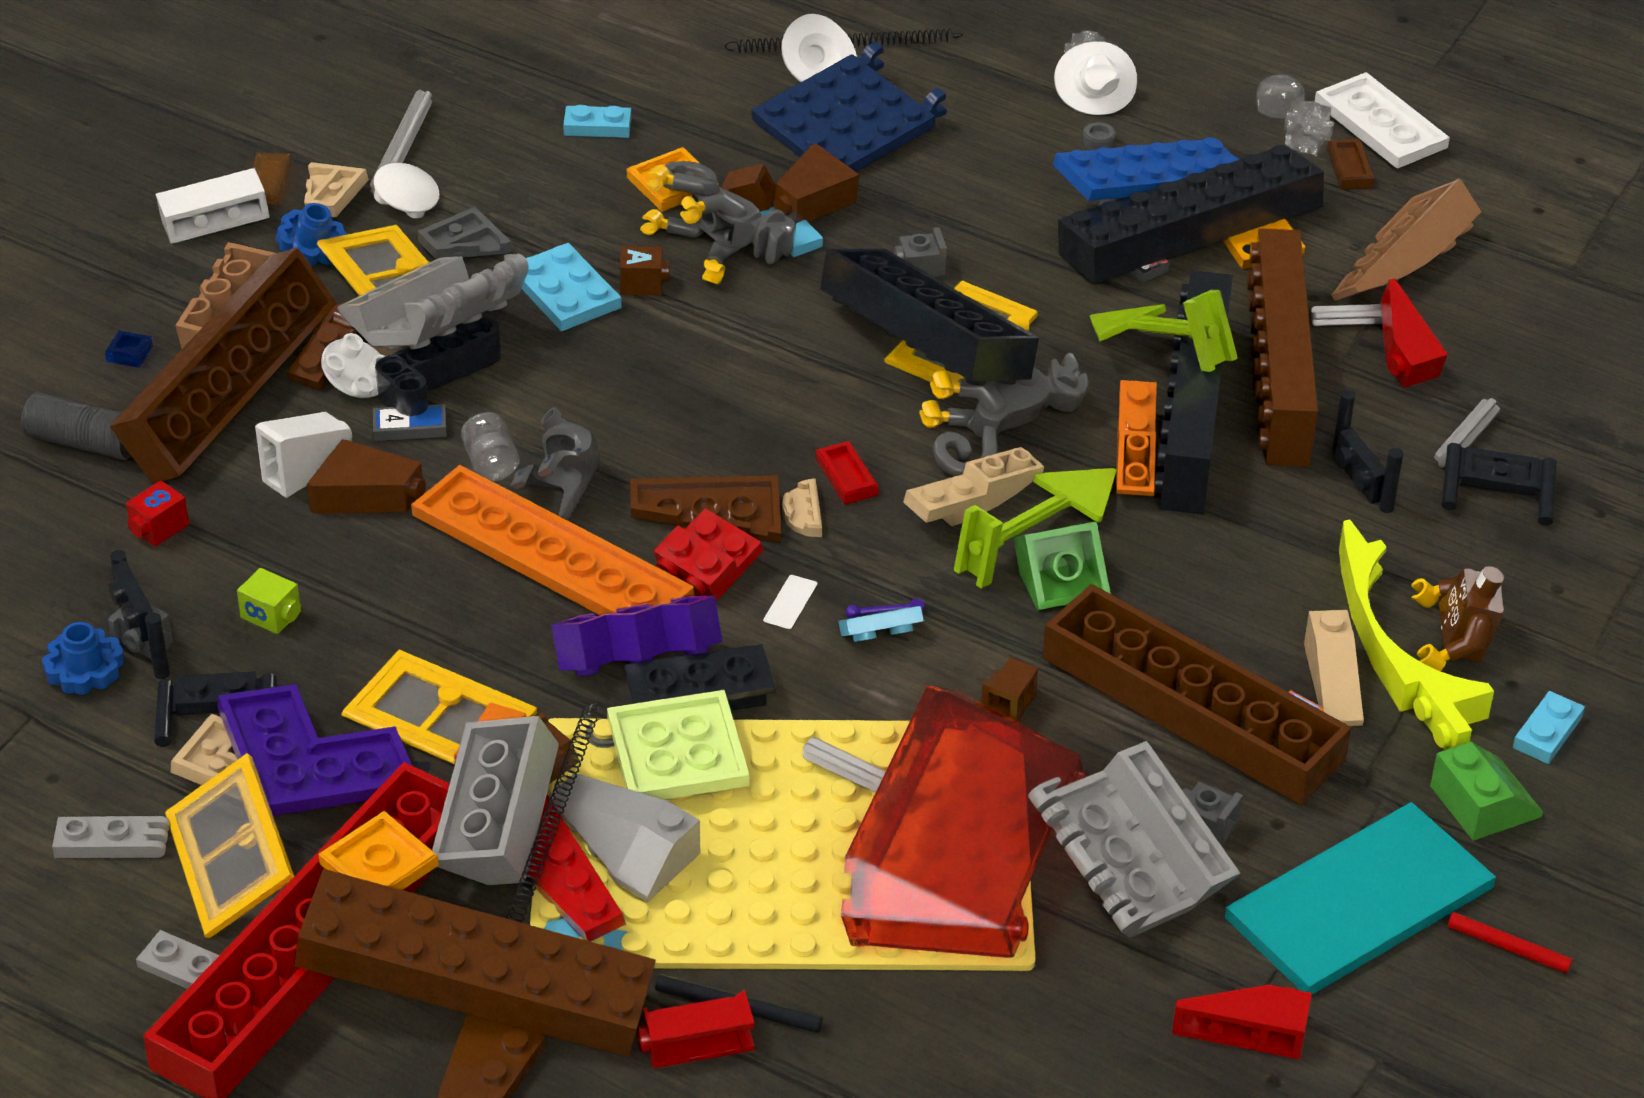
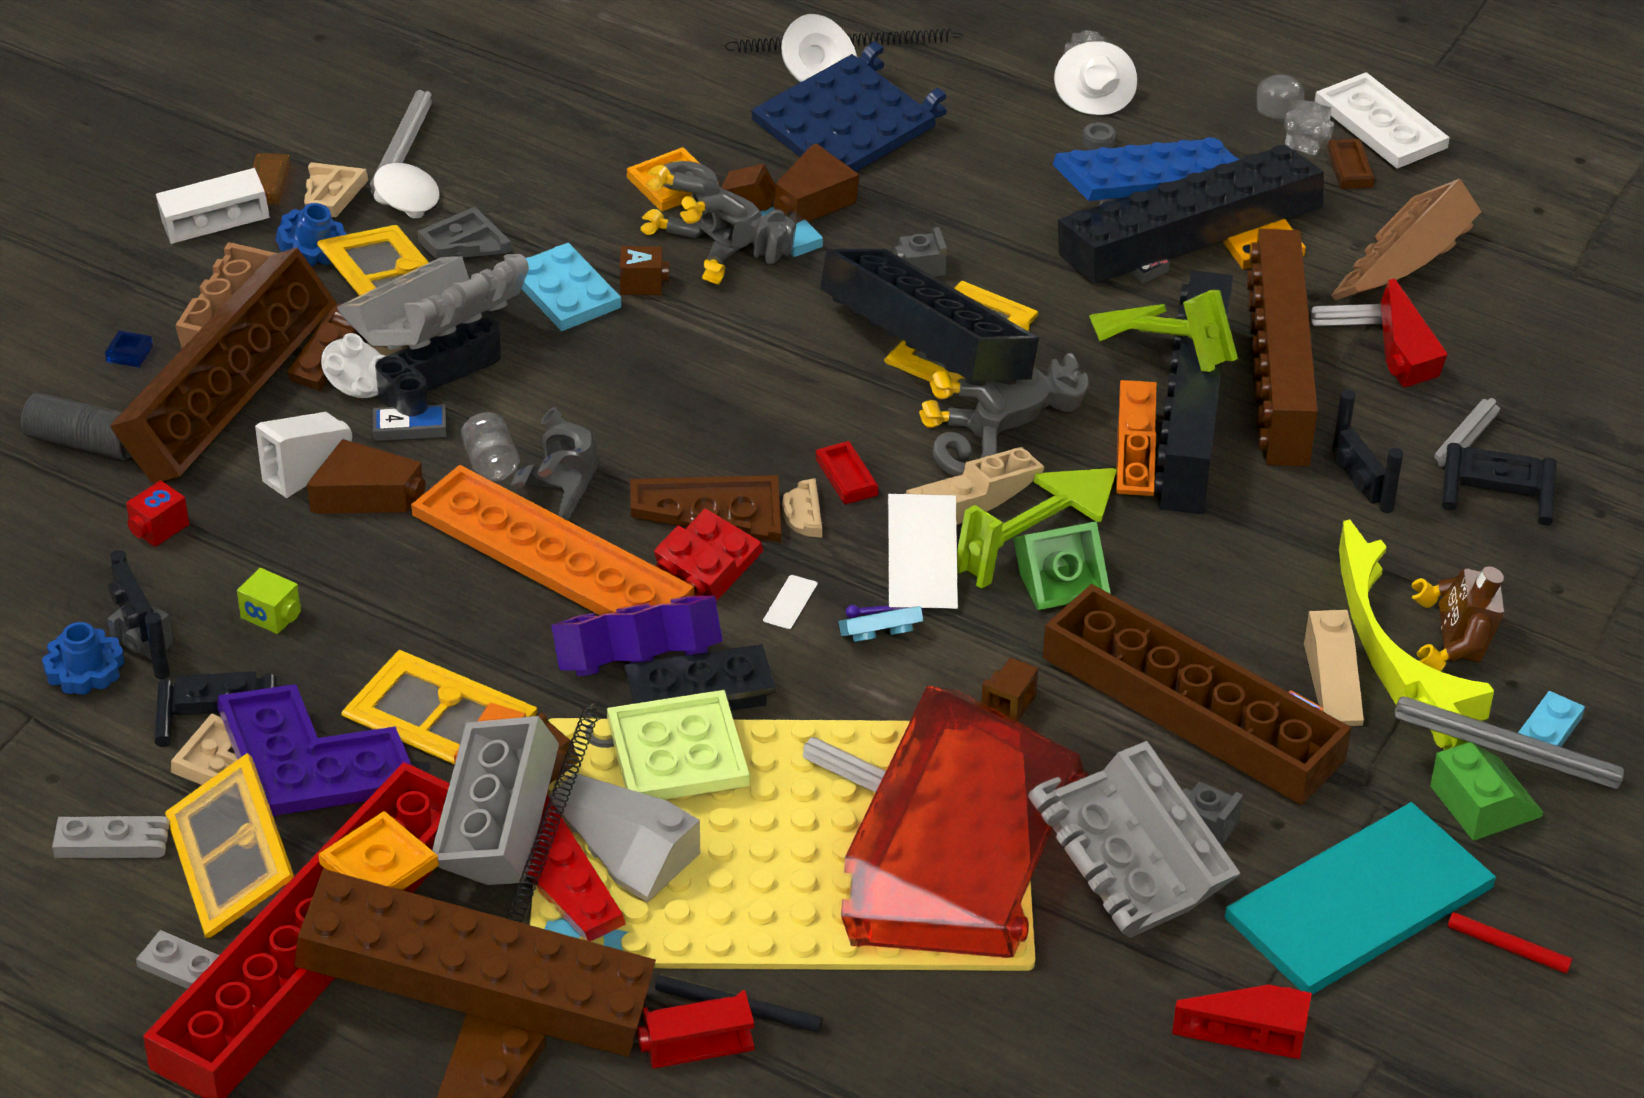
medium azure plate [563,105,632,138] -> none
none -> white sticker [888,494,958,609]
none -> dark grey axle [1394,696,1624,789]

